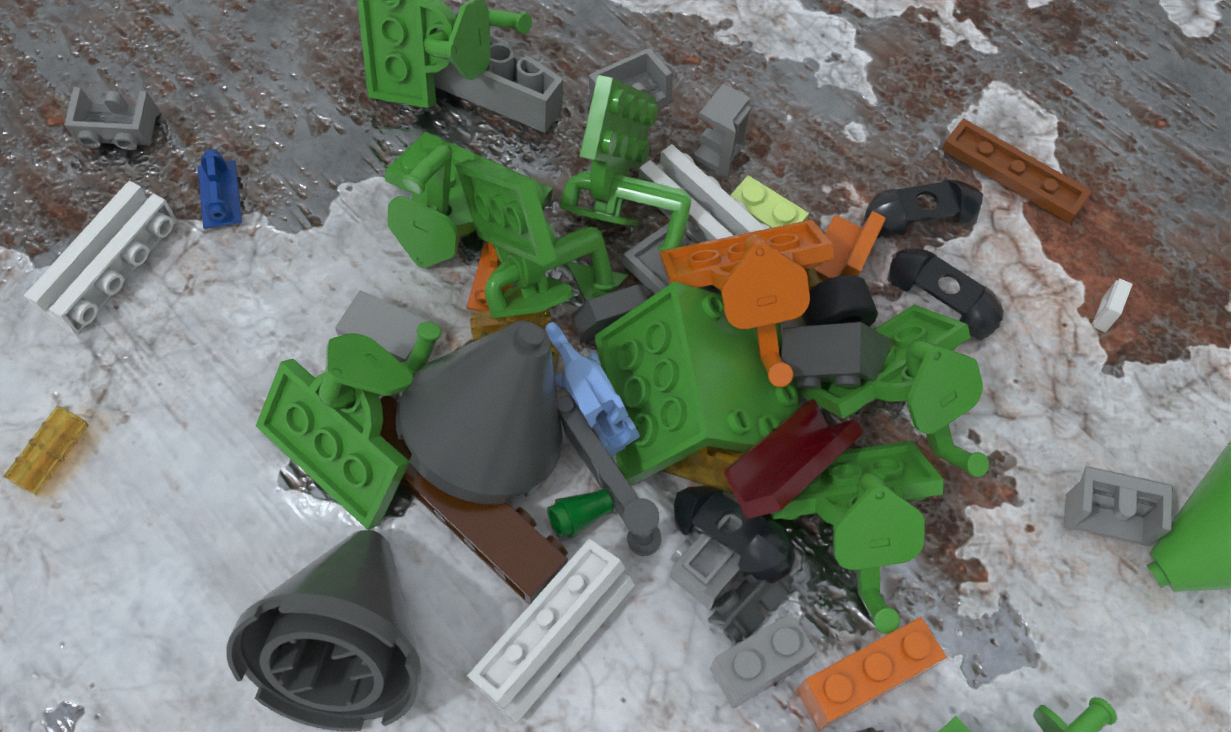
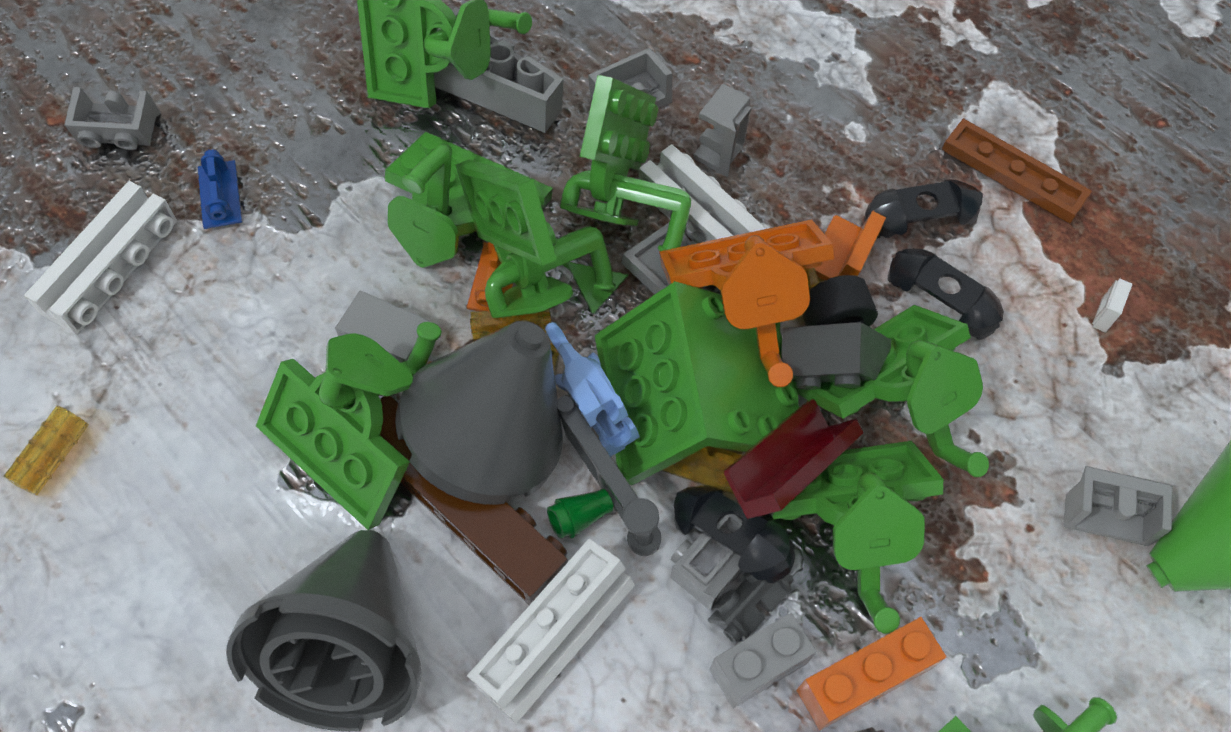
dark grey piece [572,285,647,343] -> none
yellowish green plate [730,175,809,228] -> none

